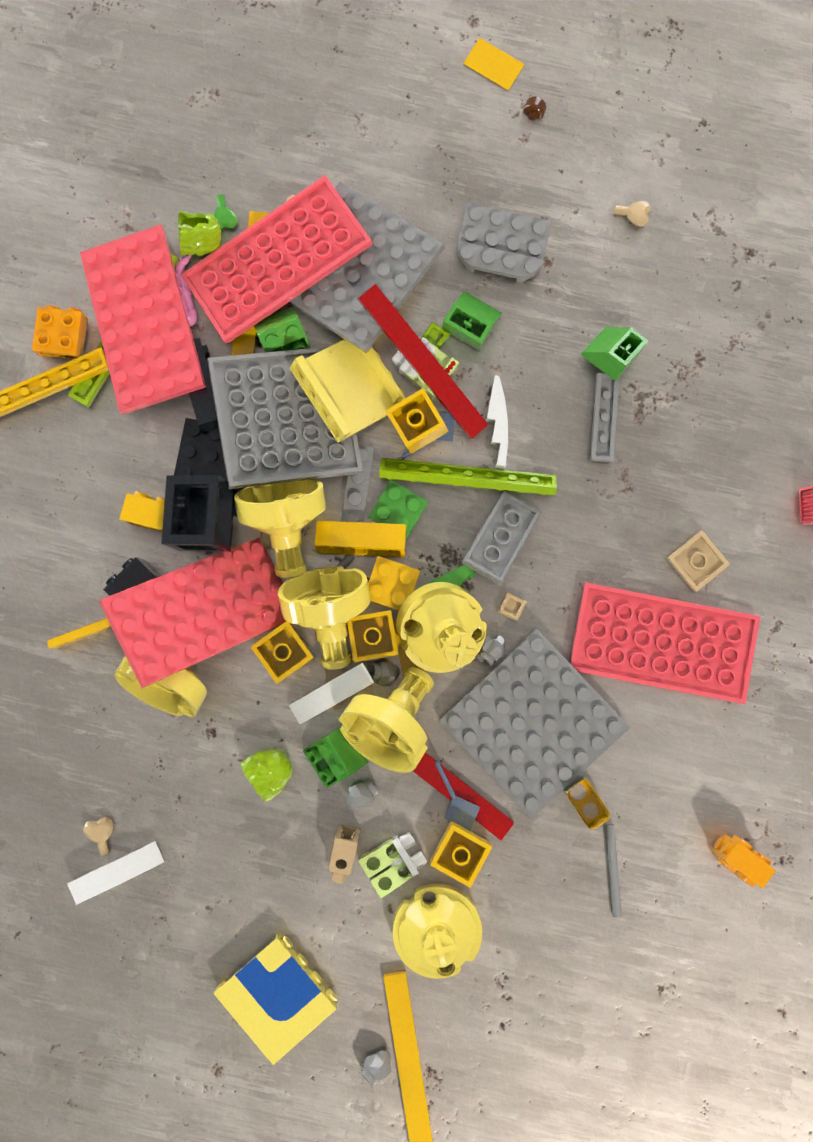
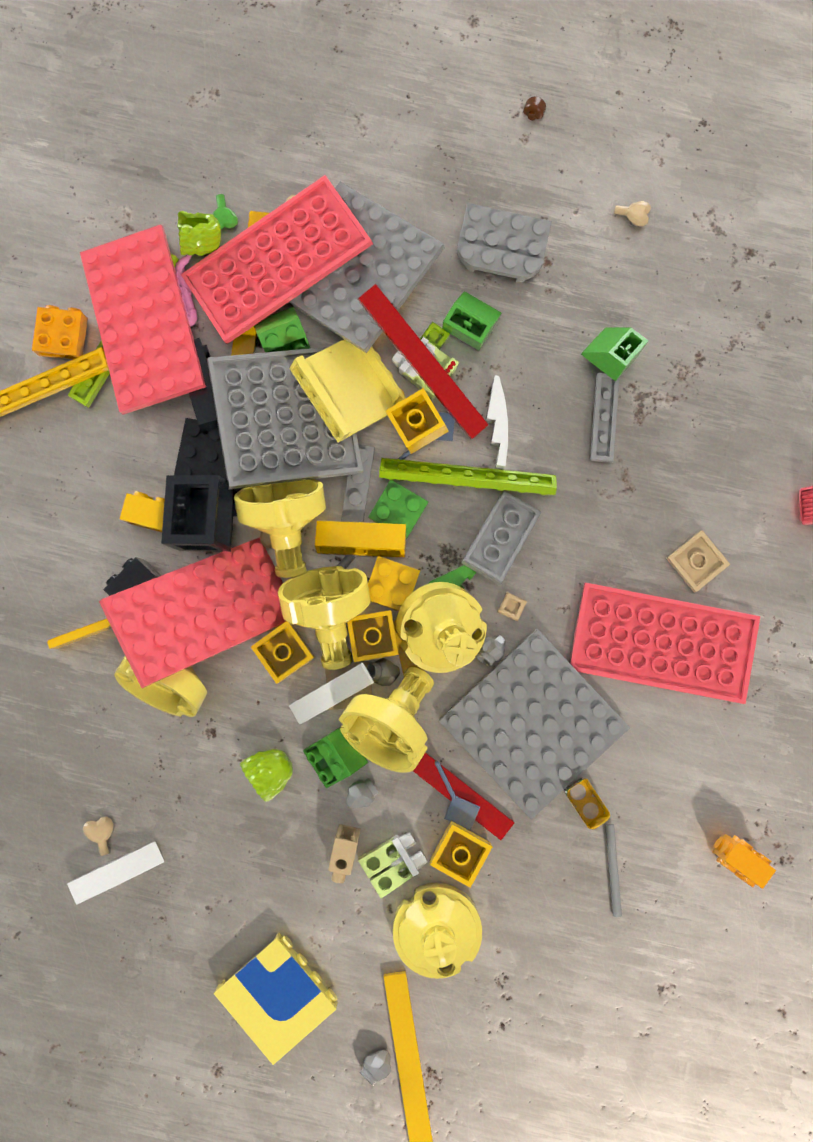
yellow sticker [463,37,525,91] -> none

